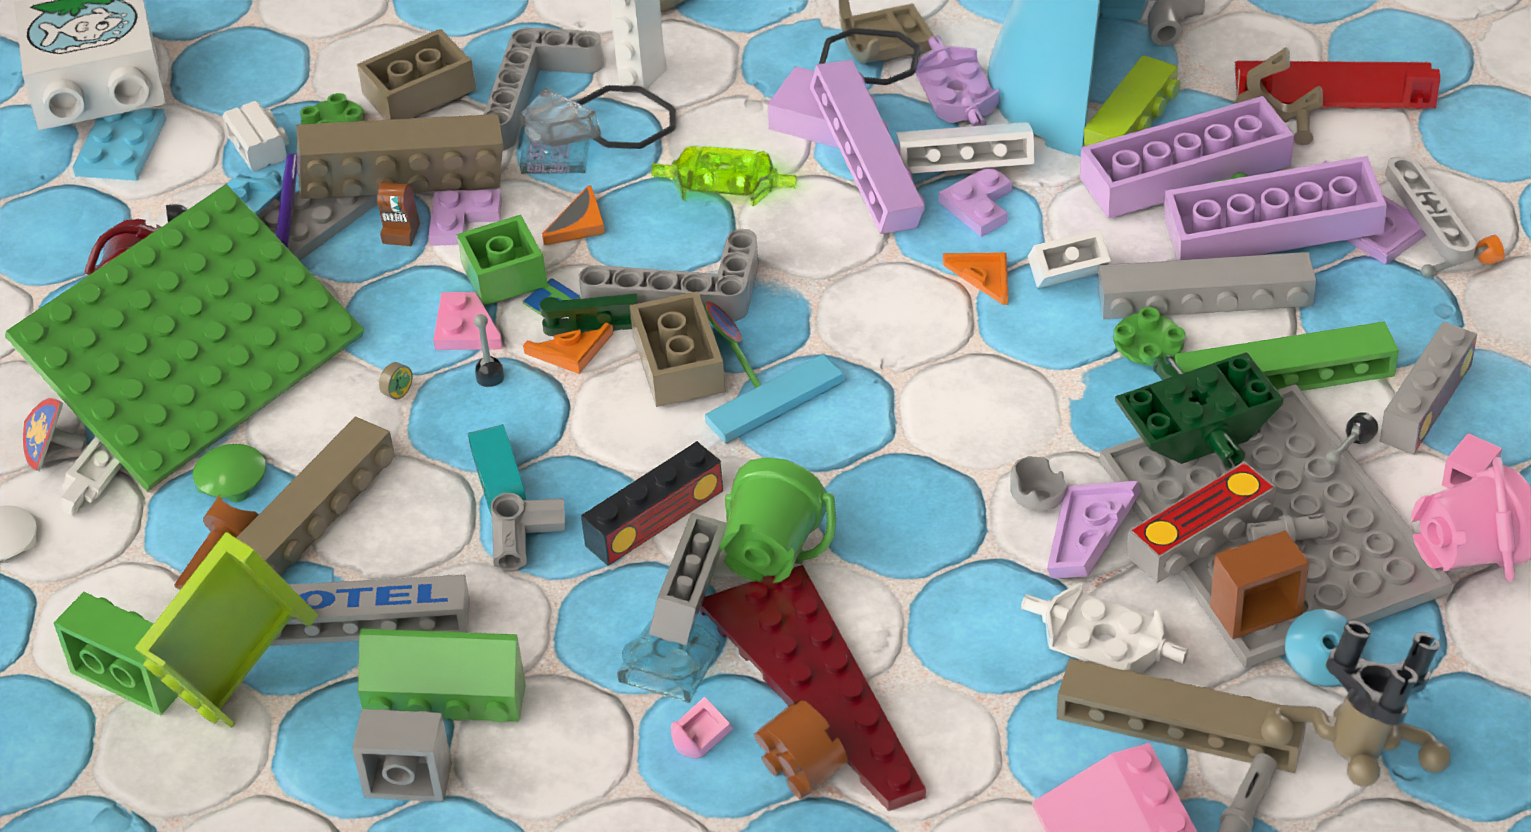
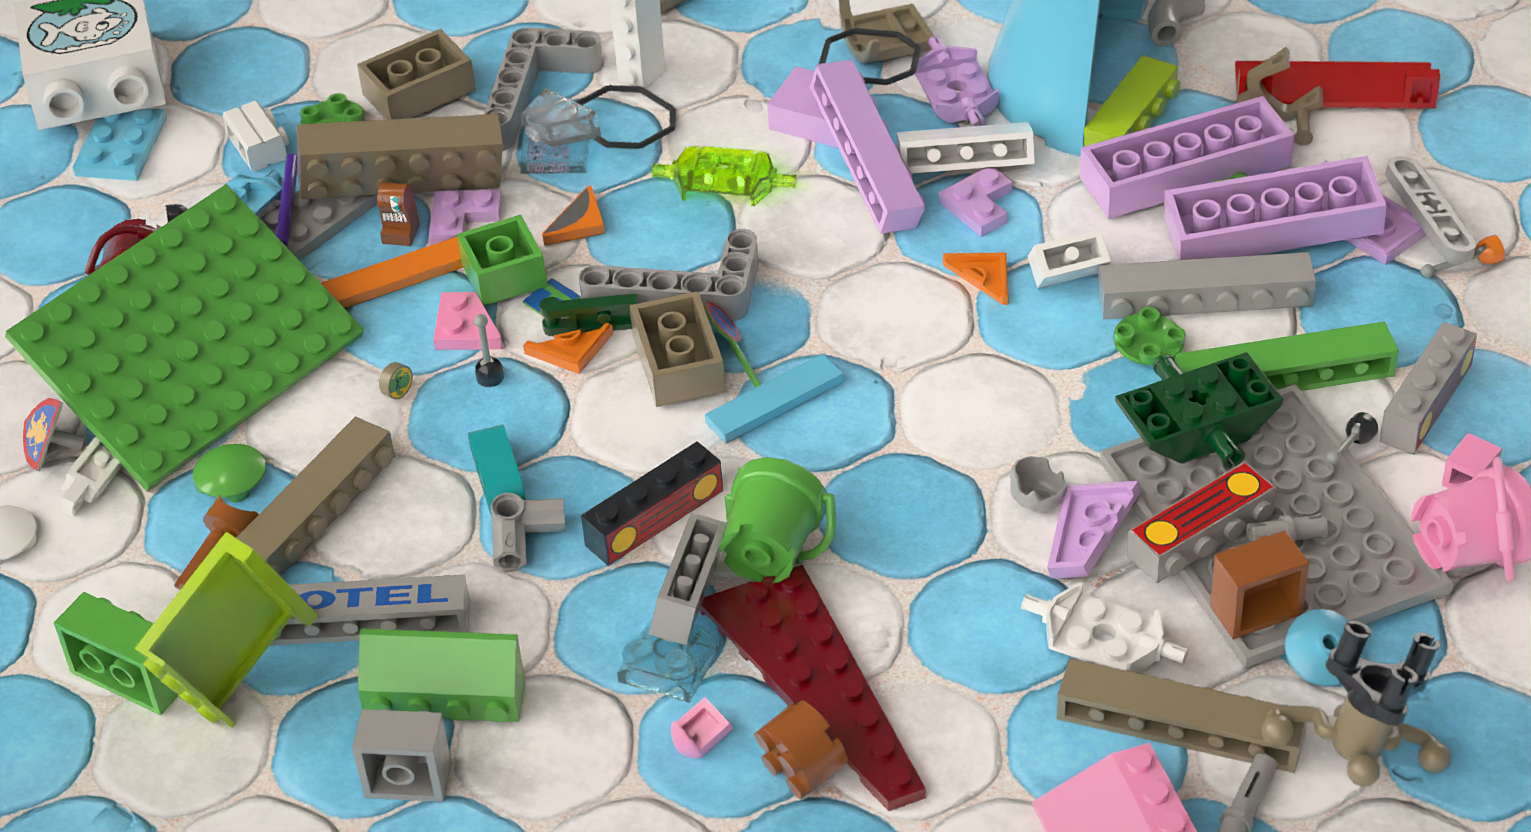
none -> orange tile [321,236,463,308]

